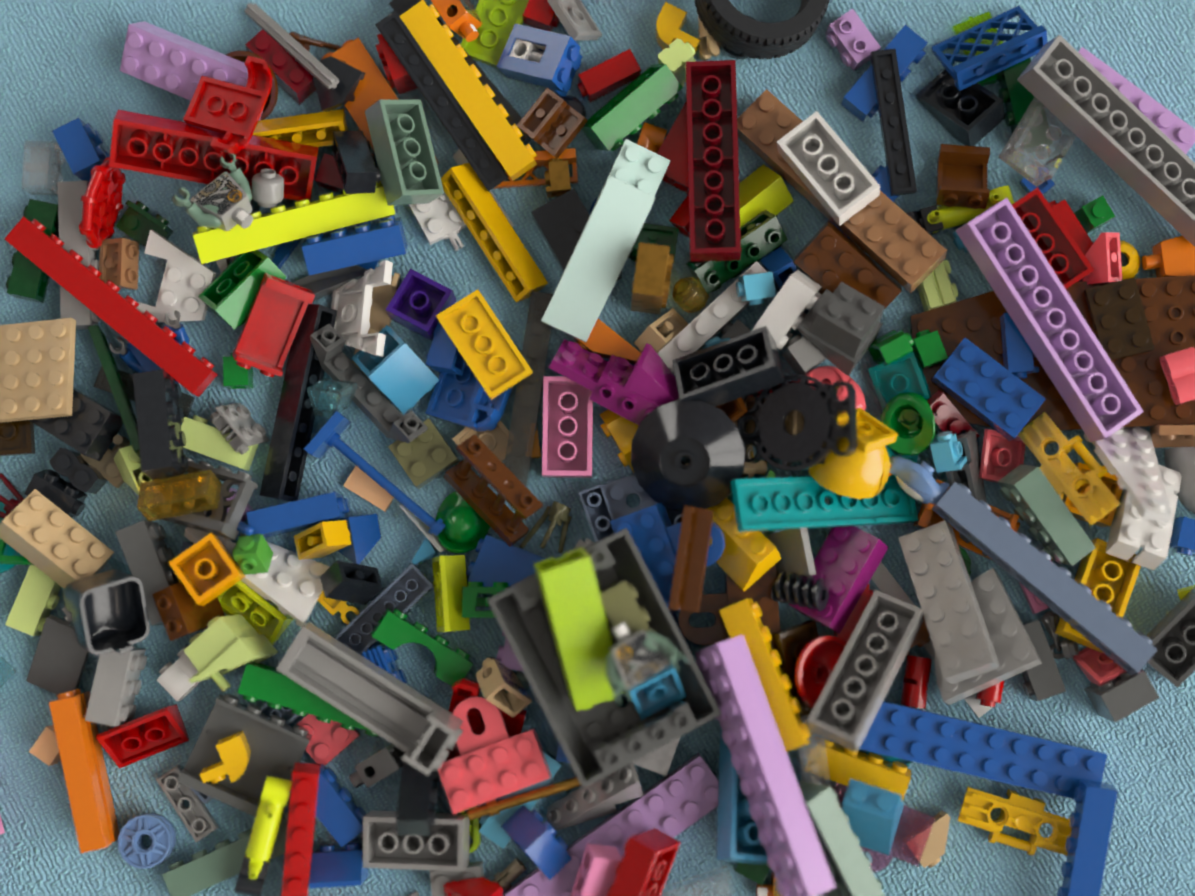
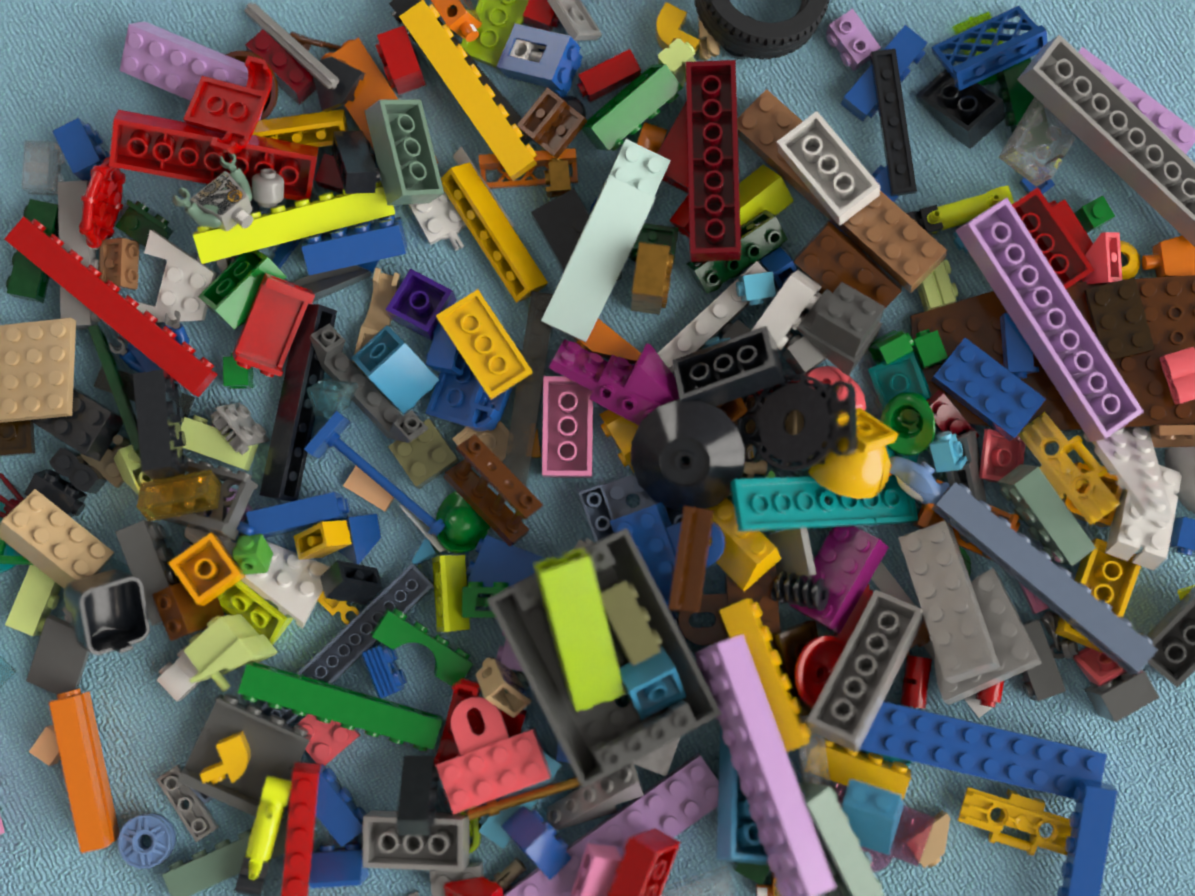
light grey brick [85,647,147,727] -> none
red slope [96,704,189,769] -> none
light grey brick [277,622,463,776] -> none
white wing [331,260,393,357] -> none
dark grey torso [349,743,406,788] -> none
black tile [375,10,509,192] -> none
olive plant [520,501,572,553] -> none
torso [606,621,688,705] -> none
tan slope [634,308,688,353] -> none
clear yellow head [672,277,709,313] -> none
reddish brown panel [936,144,990,209] -> none

